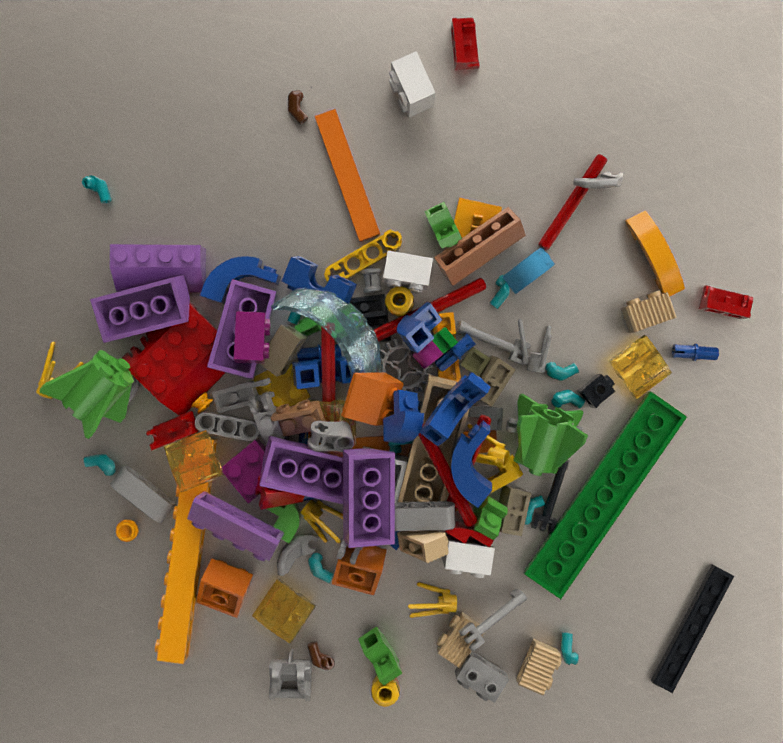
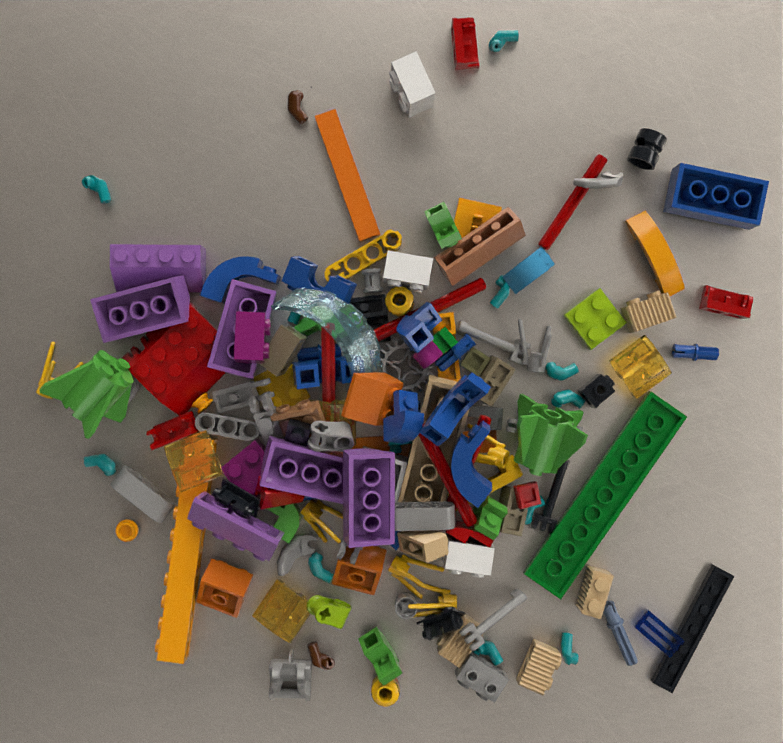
none -> black hinge [212,478,261,518]
none -> black plate [284,418,311,446]
none -> lime piece [306,595,352,629]
none -> yellow plant [387,554,444,599]
none -> light grey wheel [395,592,417,619]
none -> black hinge [416,607,465,640]
none -> teal arm [473,640,503,666]
none -> teal arm [489,30,519,52]
none -> red tile [513,481,541,509]
none -> lime plate [564,288,627,350]
none -> tan brick [575,565,614,619]
none -> sand blue axle [603,601,638,666]
none -> black wheel [627,128,667,170]
none -> clear blue tile [634,610,685,658]
none -> blue brick [663,163,769,230]

